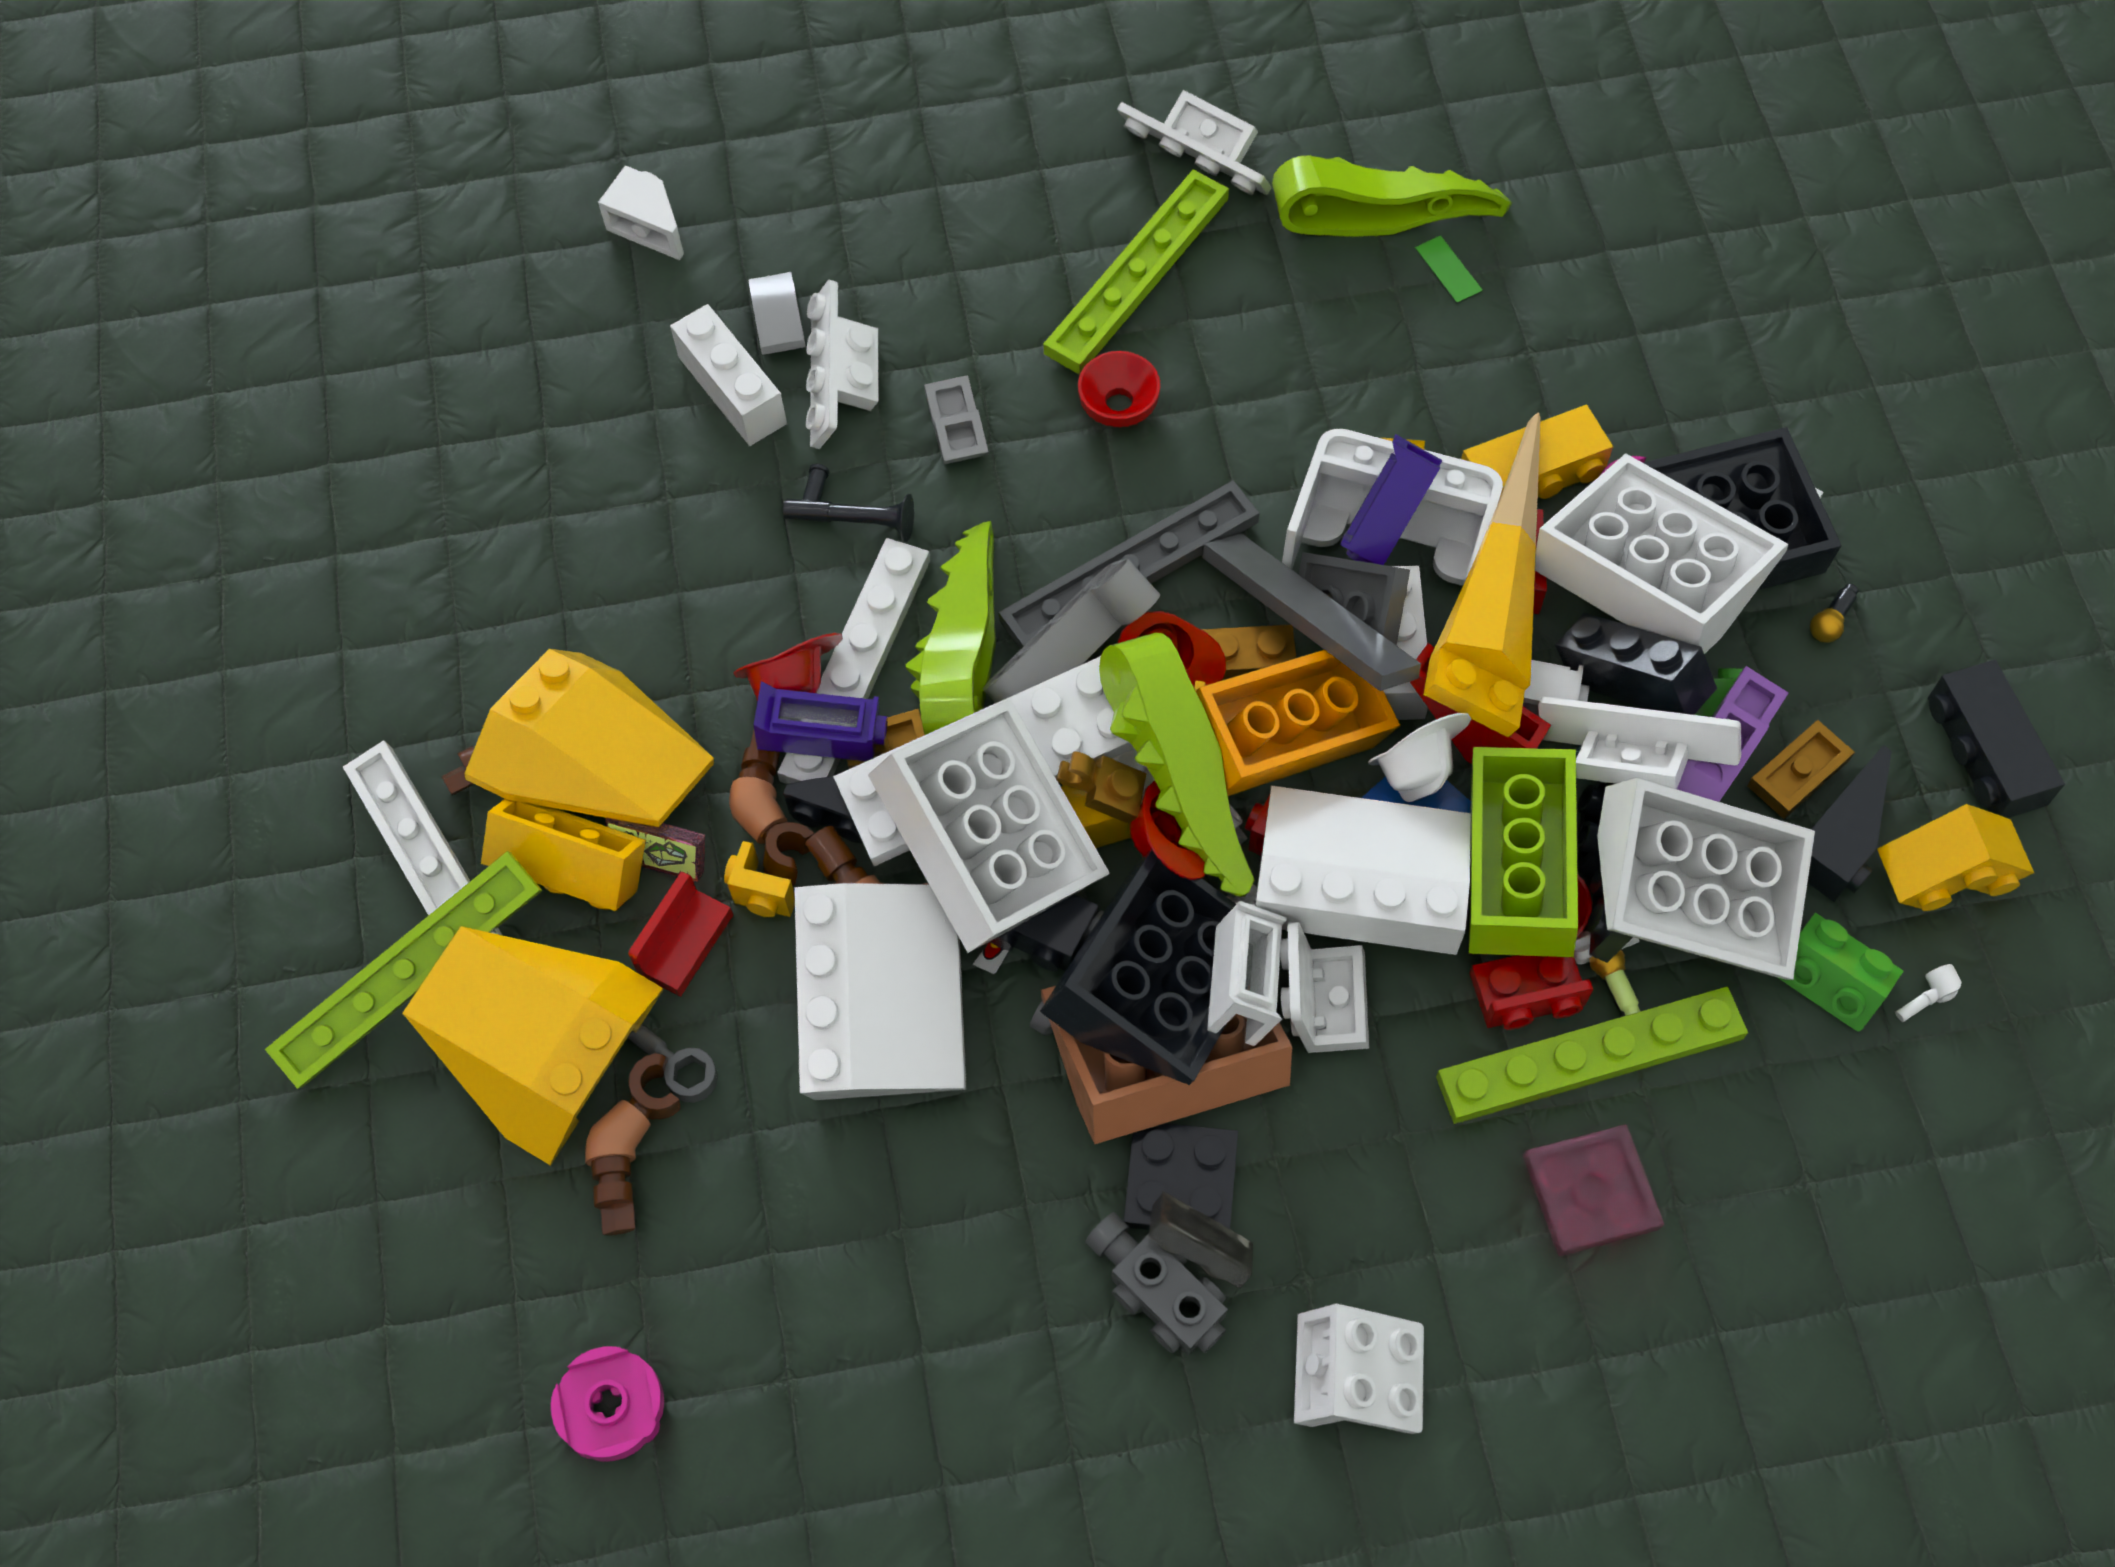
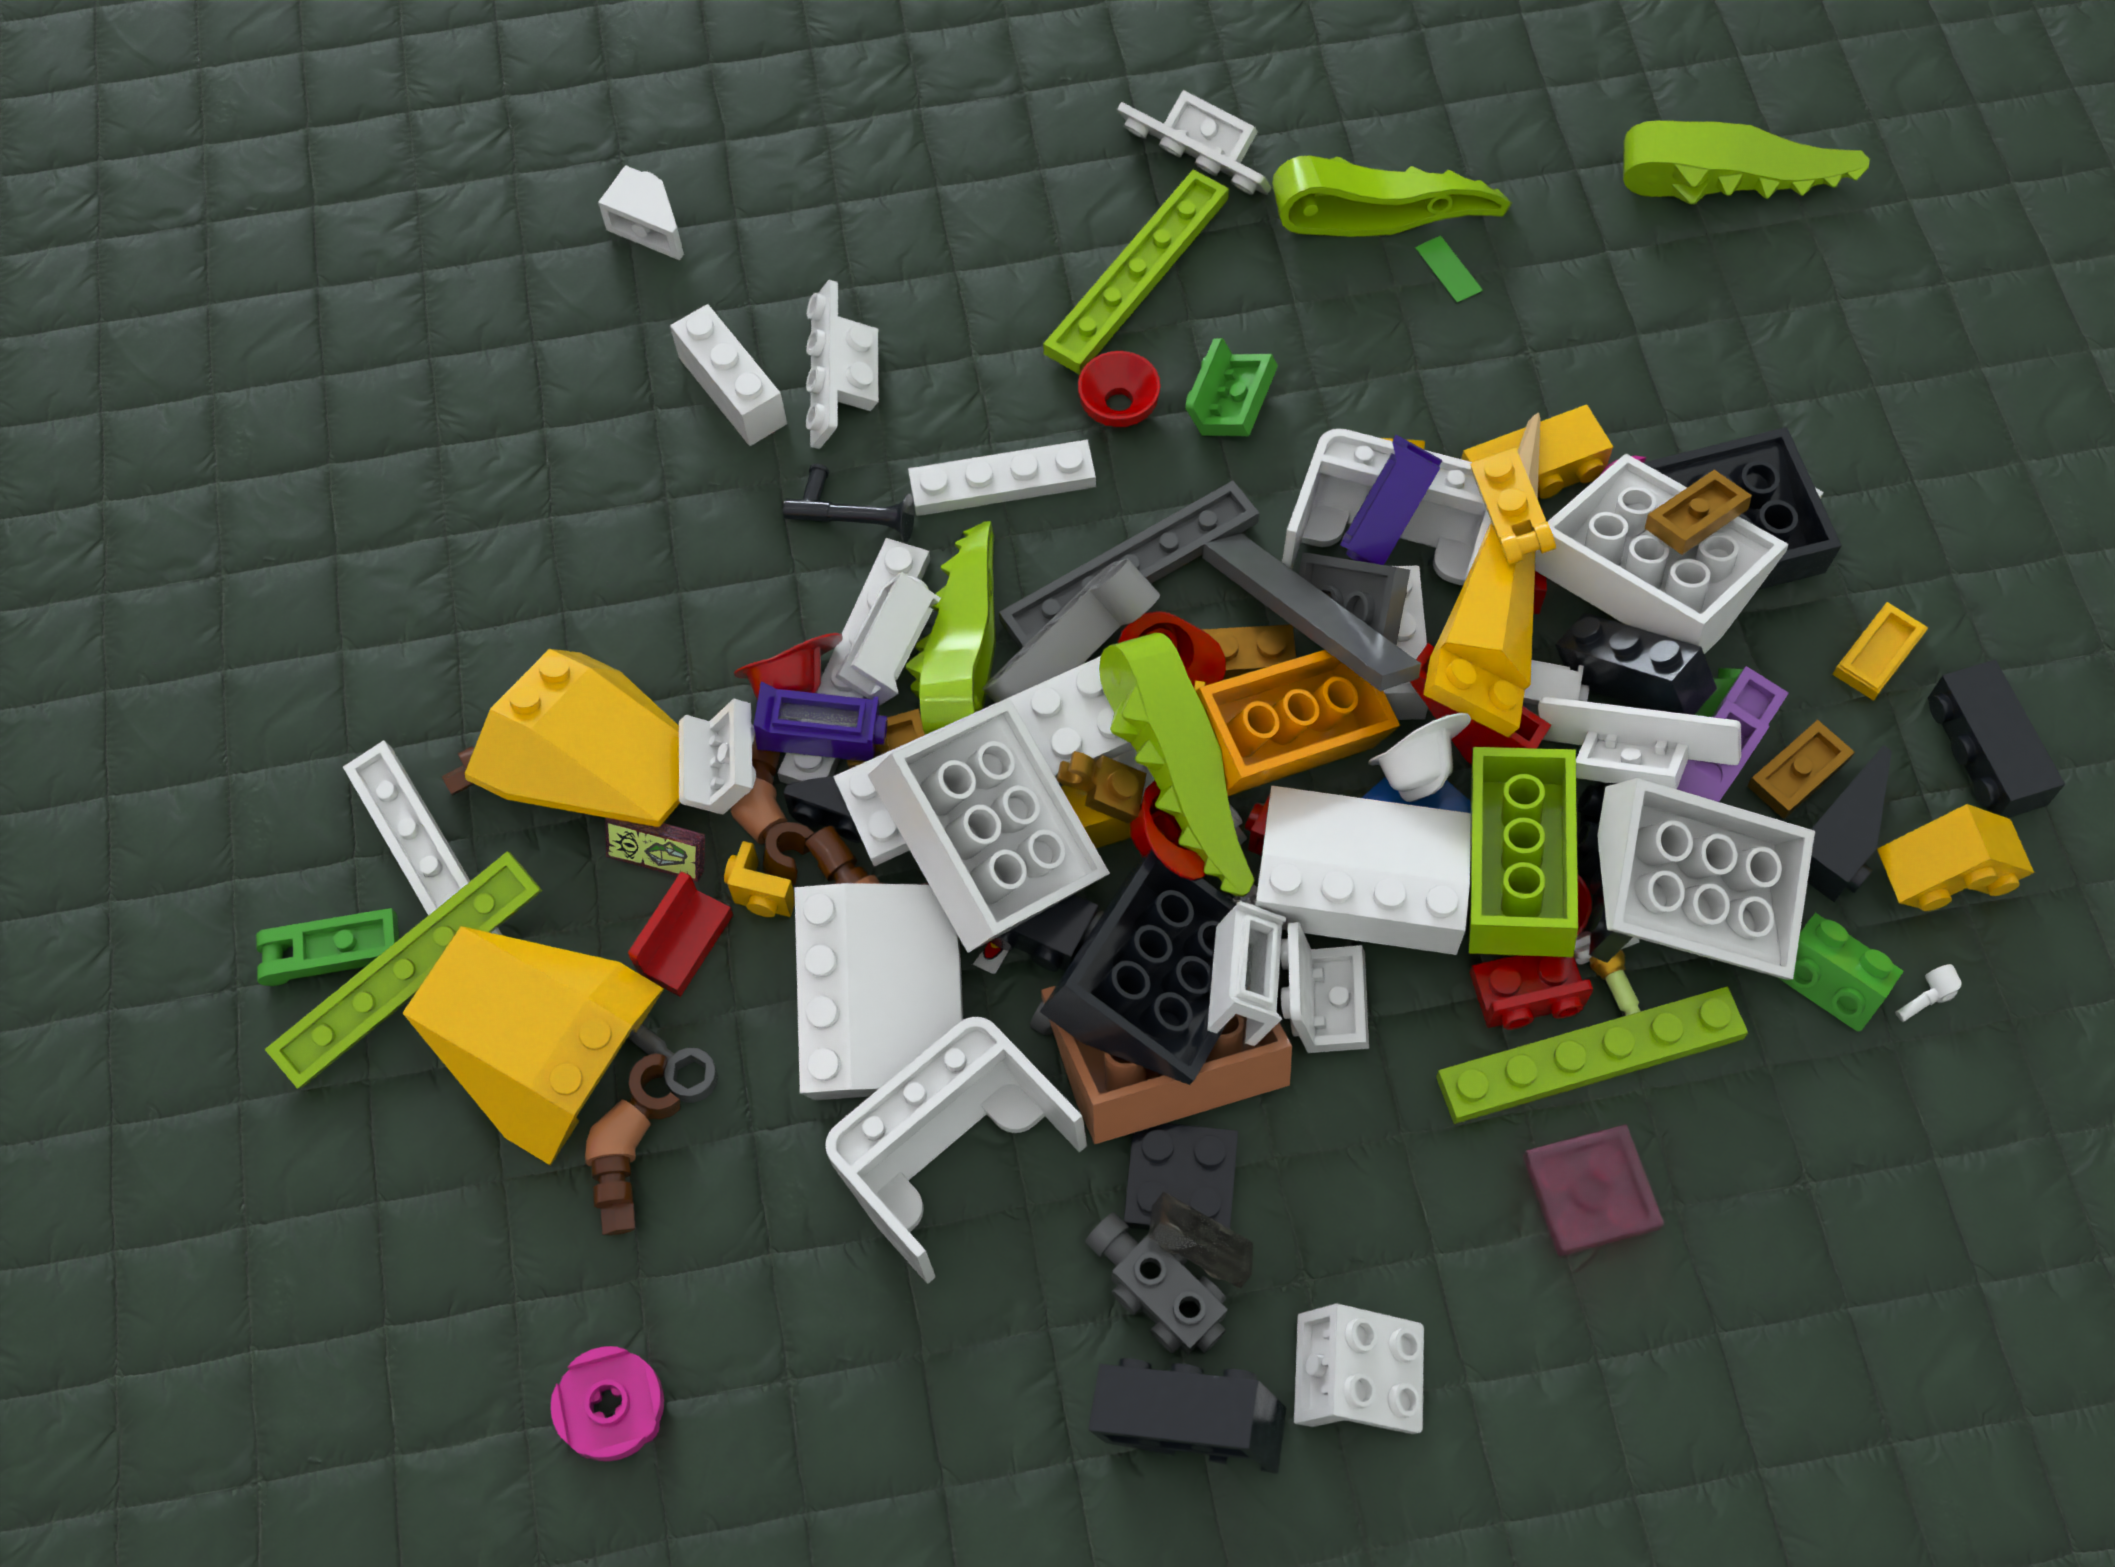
yellow brick [481,799,646,911] -> none
light grey slope [748,272,806,355] -> none
light grey slope [924,375,989,464] -> none
pearl gold piece [1810,584,1858,643] -> none
none -> bright green plate [256,908,399,986]
none -> white bracket [679,699,756,815]
none -> white windscreen [825,1017,1087,1284]
none -> white window [835,572,941,706]
none -> white plate [908,440,1096,516]
none -> black wedge [1088,1358,1287,1474]
none -> bright green bracket [1185,338,1278,436]
none -> yellow plate [1470,448,1556,565]
none -> lime animal [1623,121,1870,204]
none -> pearl gold plate [1645,470,1752,555]
none -> yellow tile [1832,602,1928,701]

